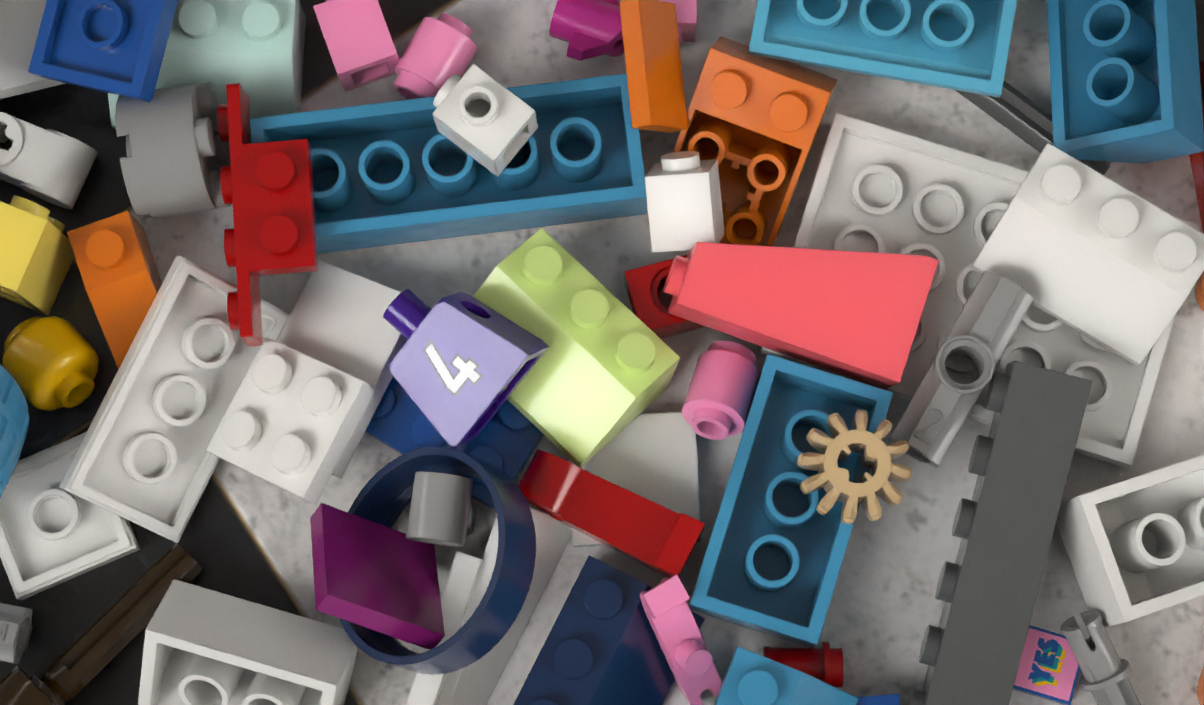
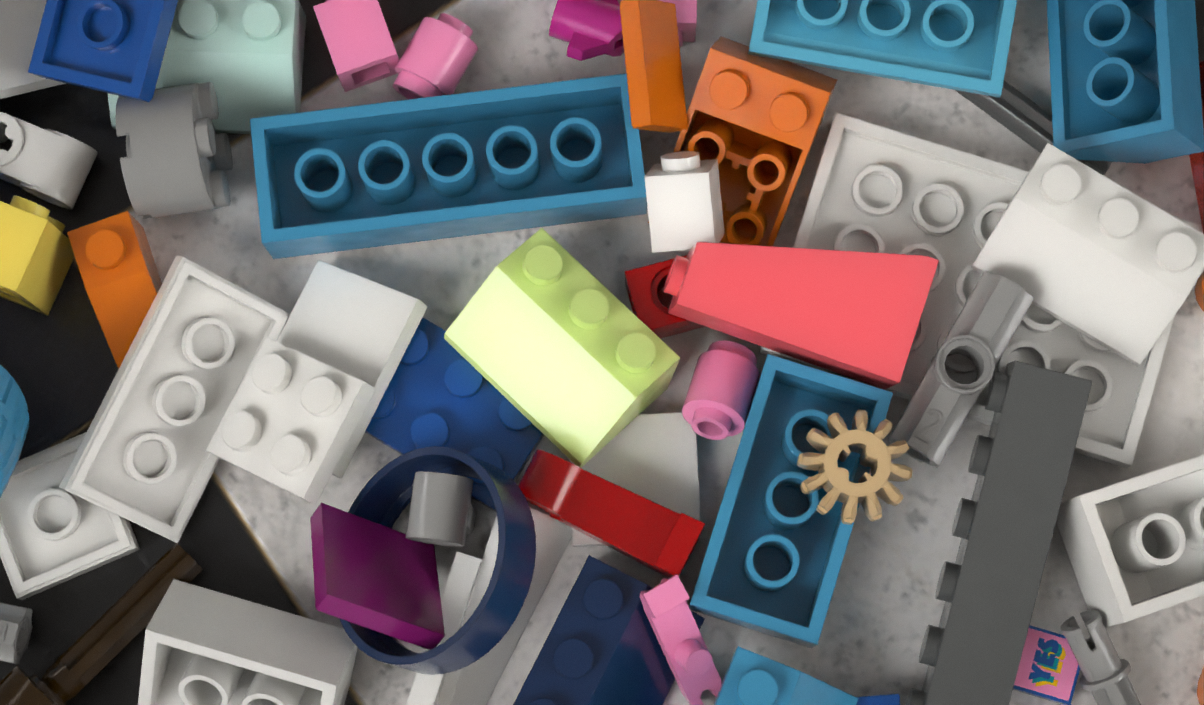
yellow head [2,316,99,411] -> none
red bracket [217,83,318,347] -> none
torso [383,288,549,449] -> none
white brick [432,63,538,177] -> none
red pin [763,642,843,687] -> none

